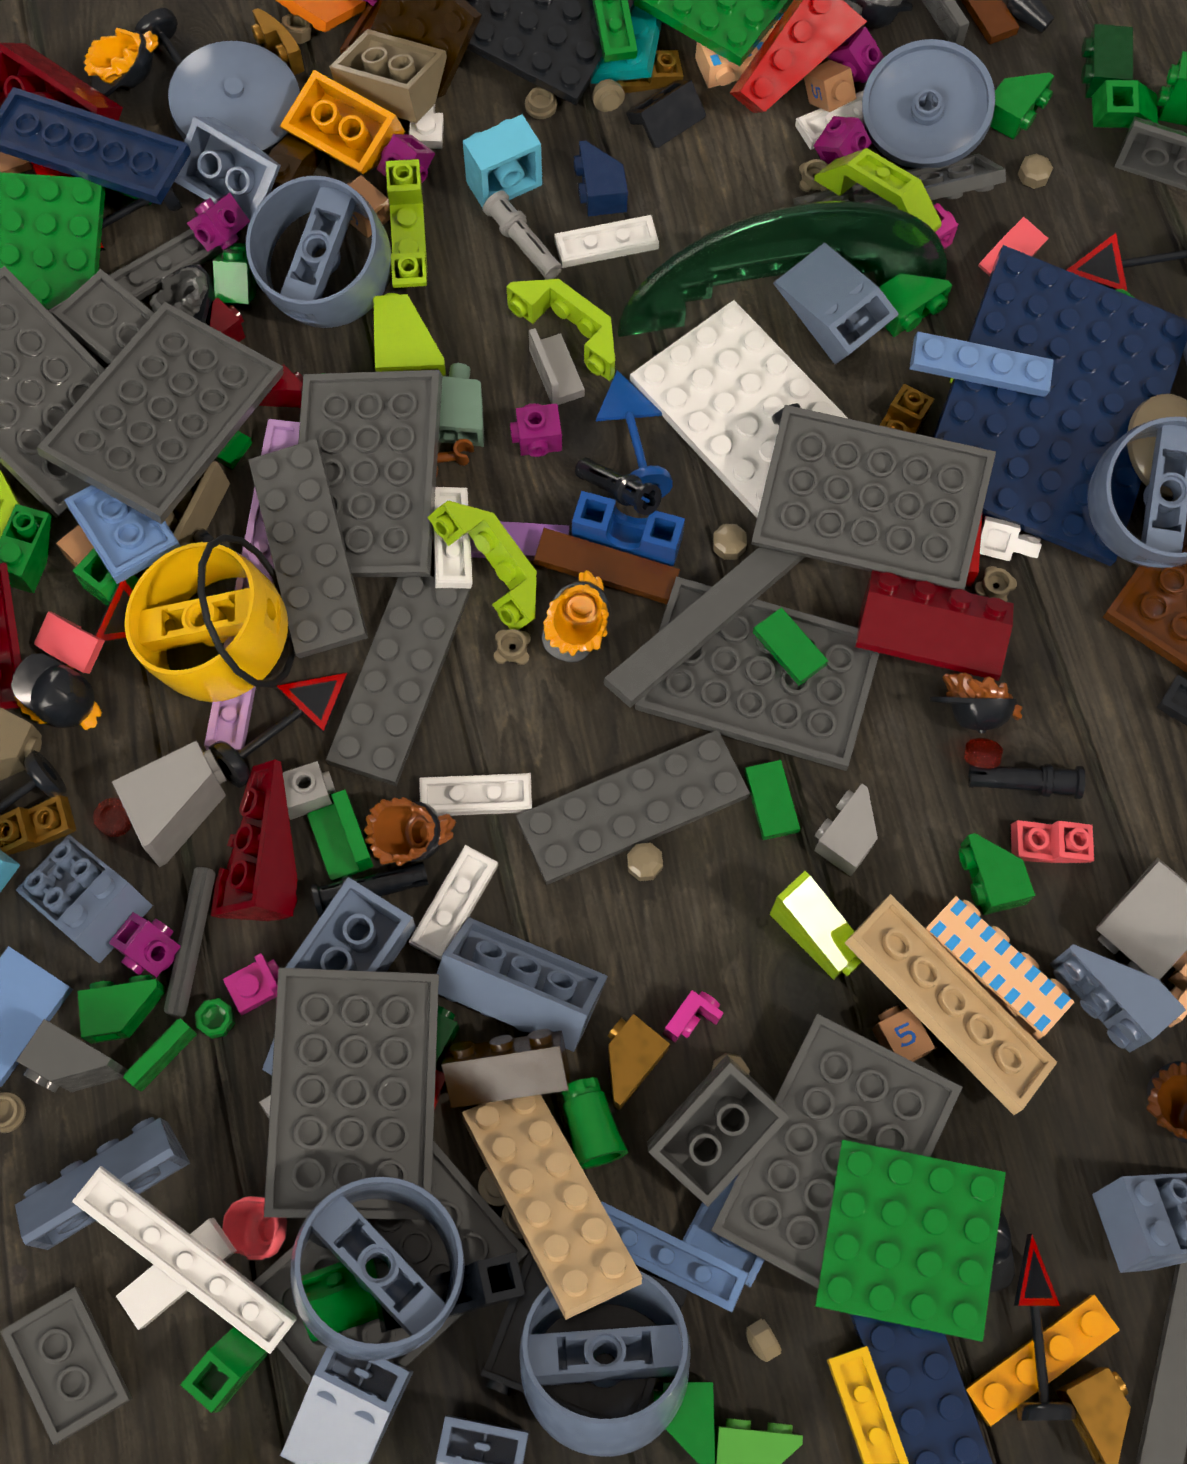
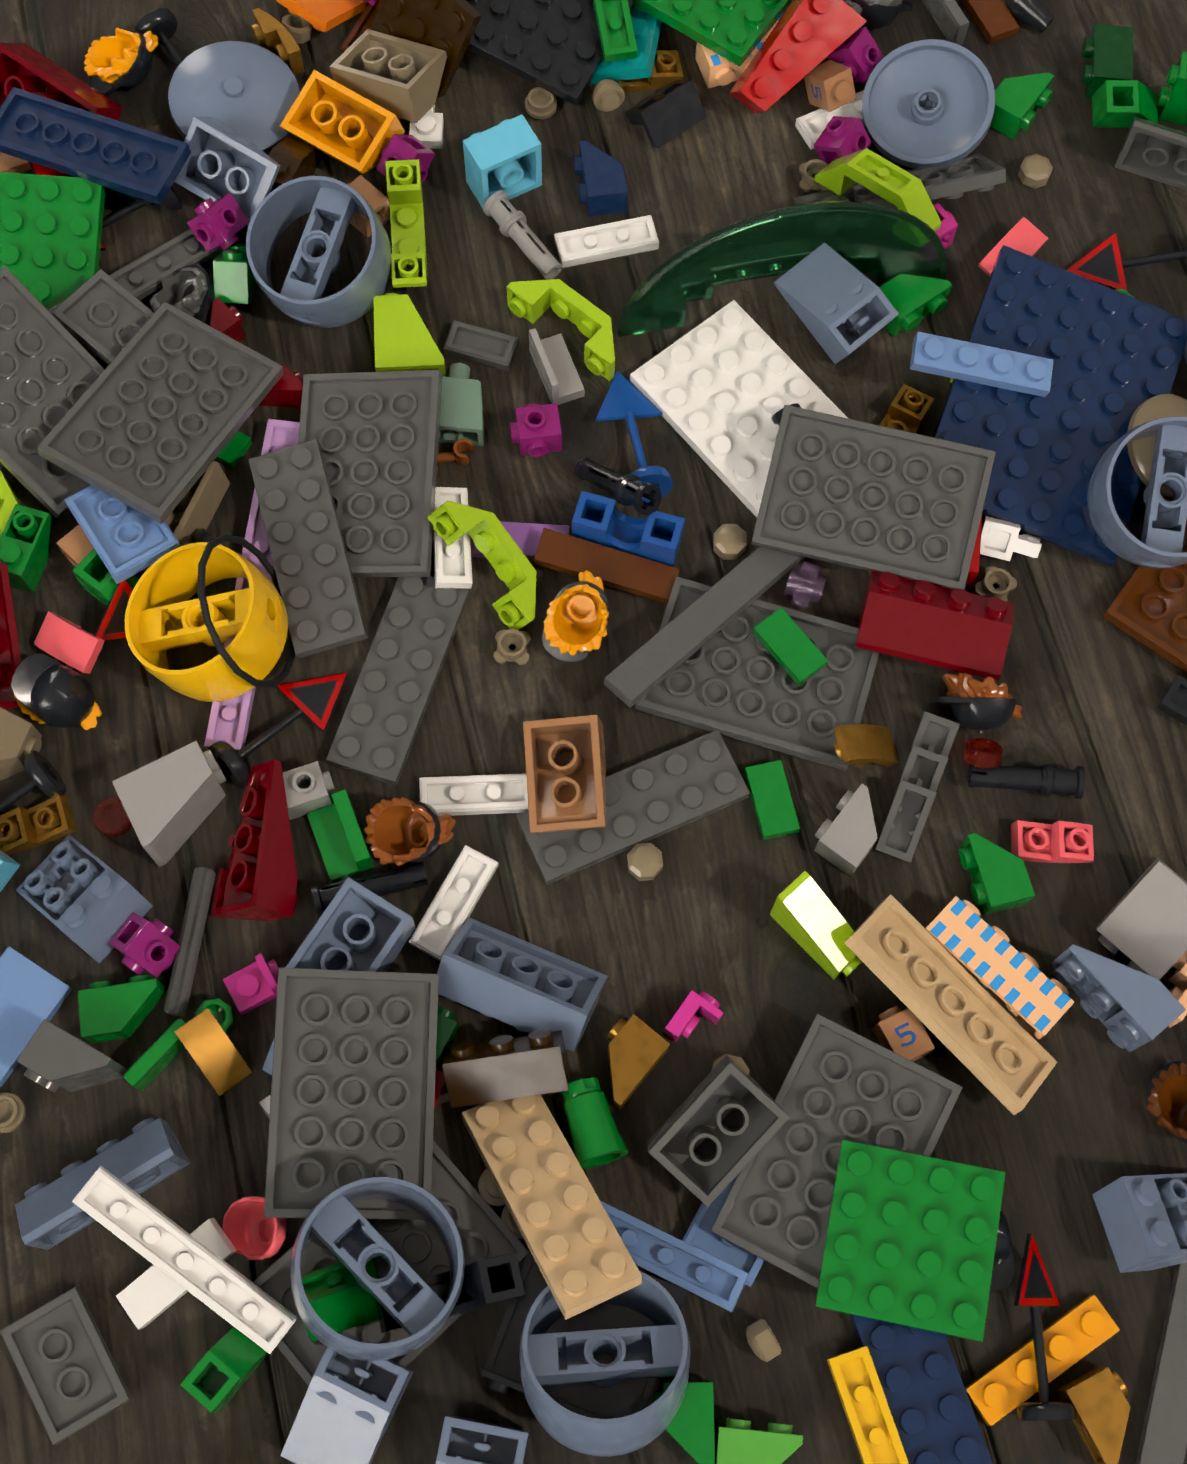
none -> pearl gold slope [174,1008,252,1096]
none -> dark grey tile [443,320,519,372]
none -> medium nougat slope [523,715,606,834]
none -> clear purple gear [784,562,827,609]
none -> pearl gold slope [833,724,900,768]
none -> dark grey slope [875,711,960,863]

